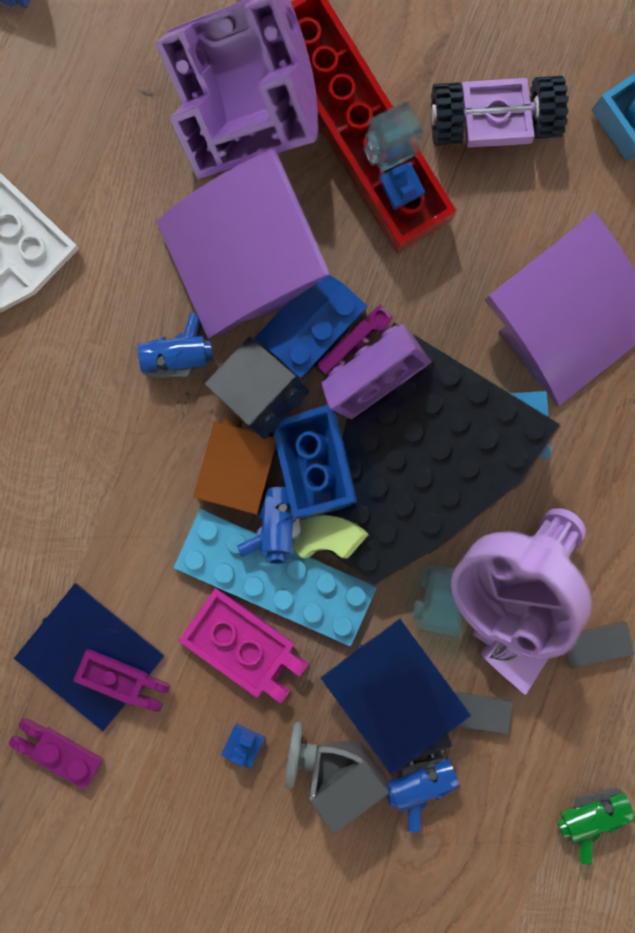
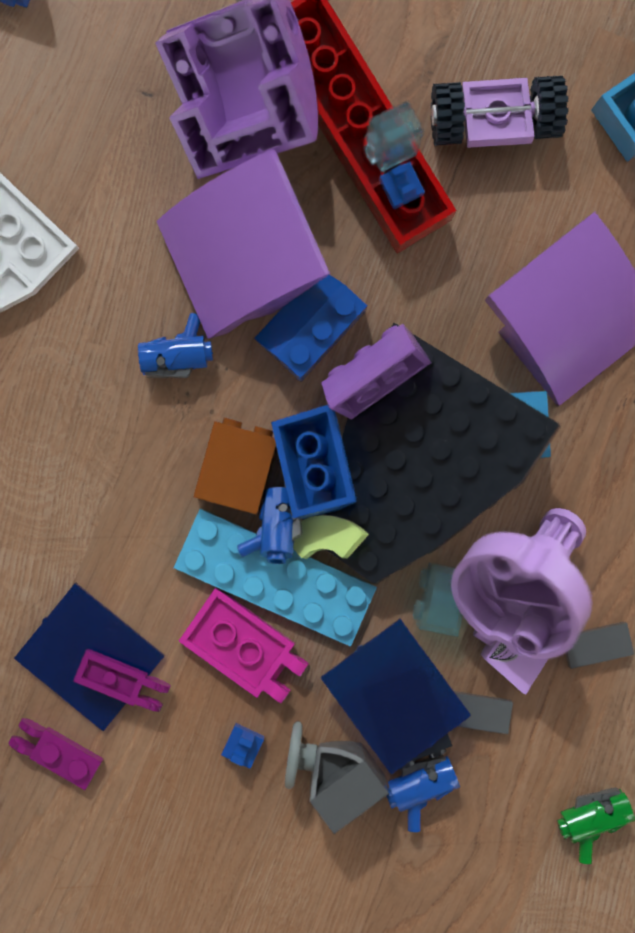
brick [205,336,310,440] -> none
magenta hinge [316,304,393,376] -> none

